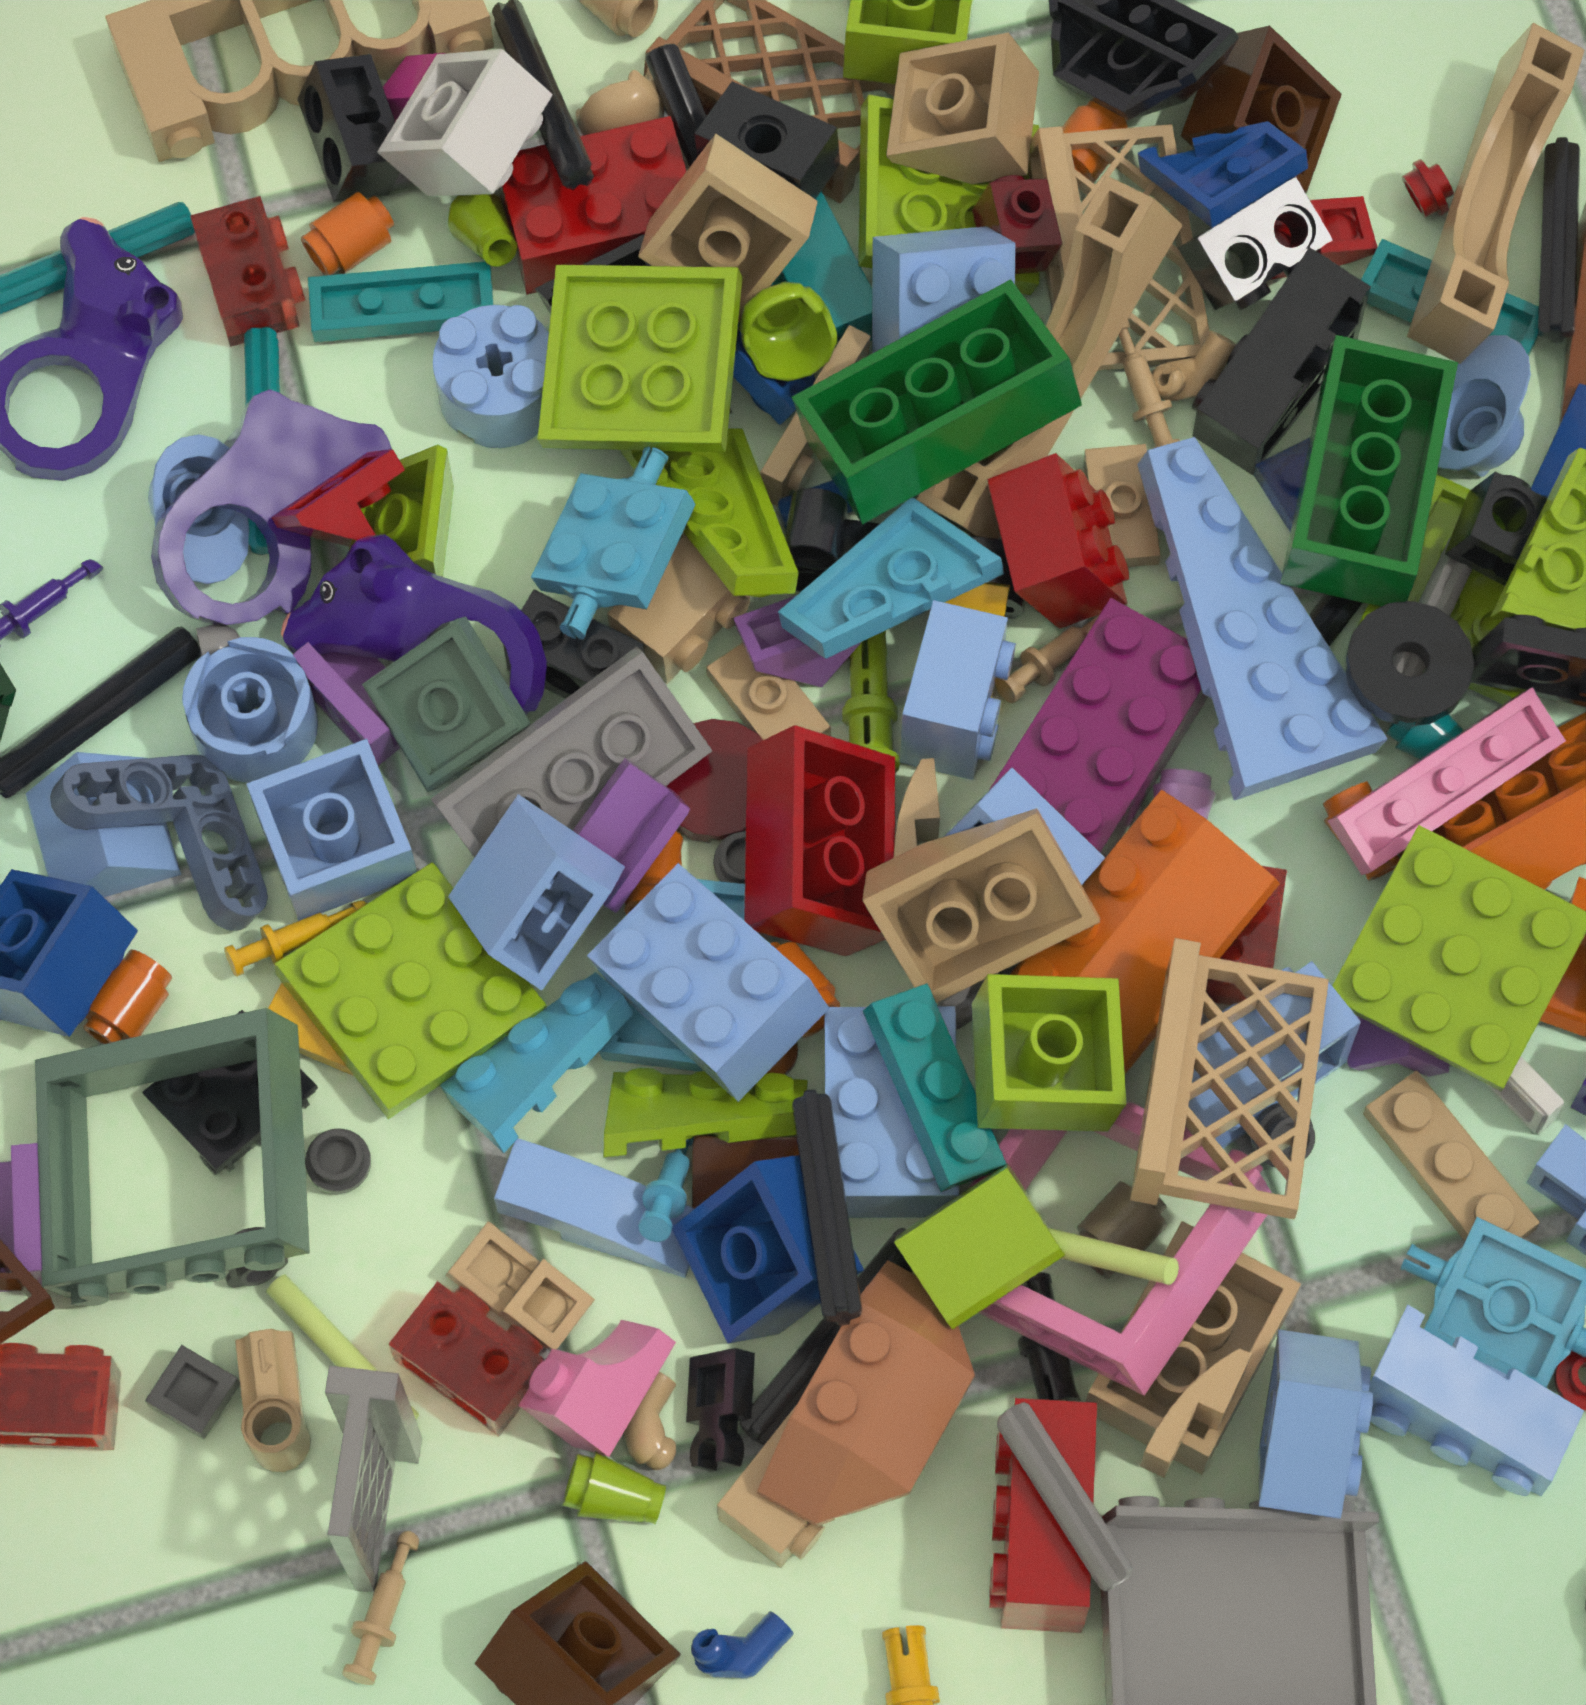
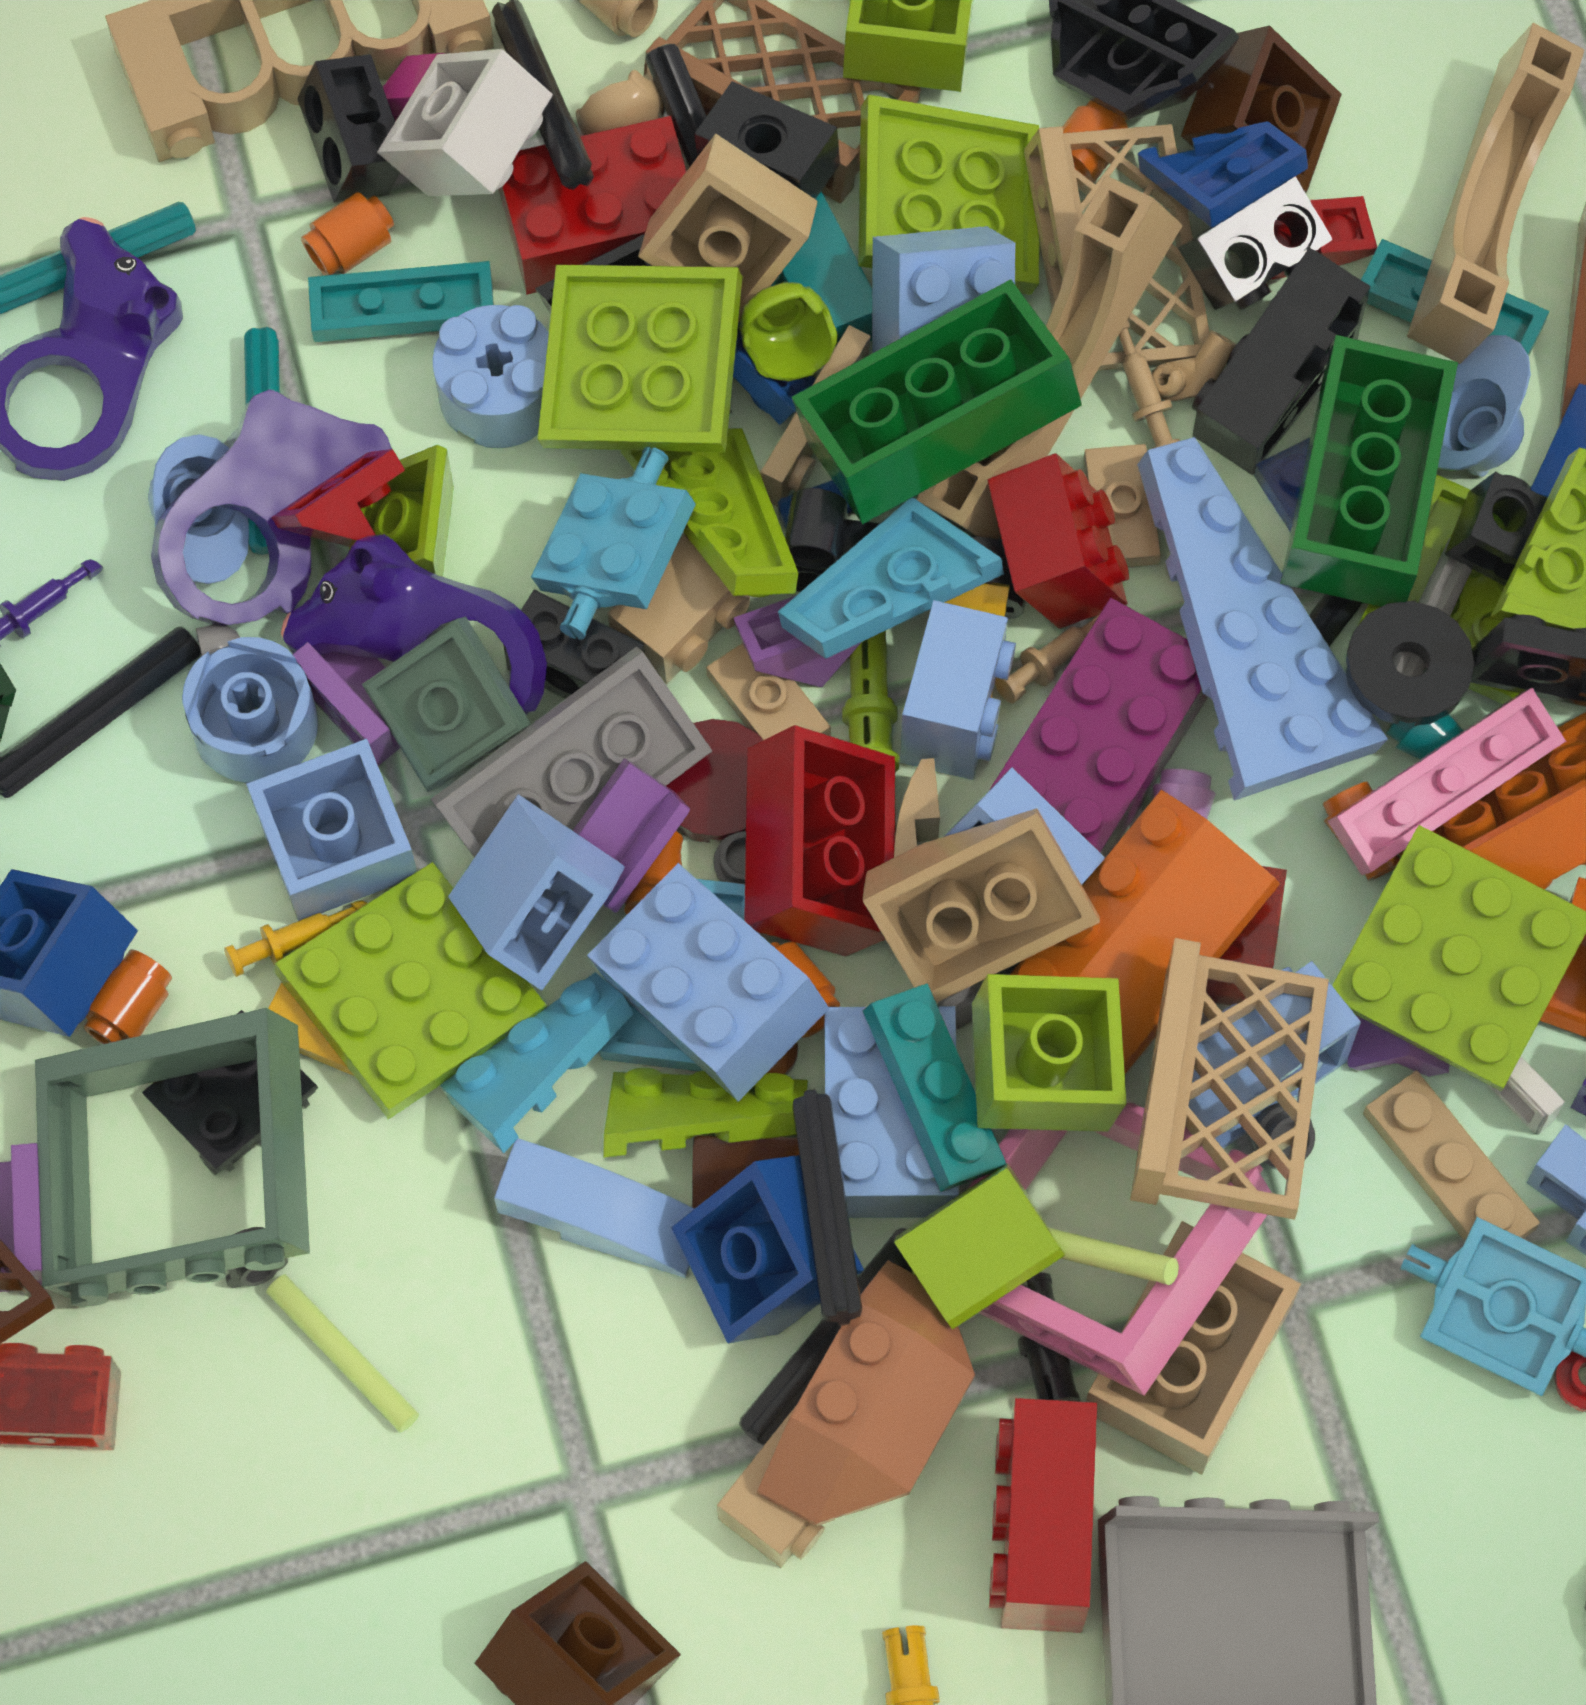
light blue slope [25,752,181,897] -> none
sand blue beam [50,754,268,931] -> none
dark grey plate [145,1344,240,1440] -> none
clear red brick [190,196,305,347] -> none
tan piece [235,1328,311,1472] -> none
dark grey plate [305,1128,371,1194] -> none
light grey fence [325,1365,422,1593] -> none
tan piece [342,1531,419,1685] -> none
clear red brick [388,1281,544,1437] -> none
tan slope [445,1221,595,1351] -> none
lime cone [448,193,517,267] -> none
bright pink arch [518,1320,676,1457] -> none
lime cone [562,1451,666,1524] -> none
tan arm [623,1372,676,1470] -> none
medium azure piece [638,1137,693,1242] -> none
black plate [686,1348,755,1472] -> none
blue arm [691,1611,794,1679] -> none
tan slope [886,32,1039,184] -> none
dark red brick [972,175,1063,274] -> none
light grey axle [997,1402,1133,1591] -> none
dark tan brick [1077,1181,1168,1279] -> none
tan slope [1140,1348,1252,1478] -> none
light blue brick [1258,1329,1373,1519] -> none
light blue wedge [1369,1304,1584,1497] -> none
red plate [1401,159,1454,218] -> none
black axle [1538,137,1581,344] -> none

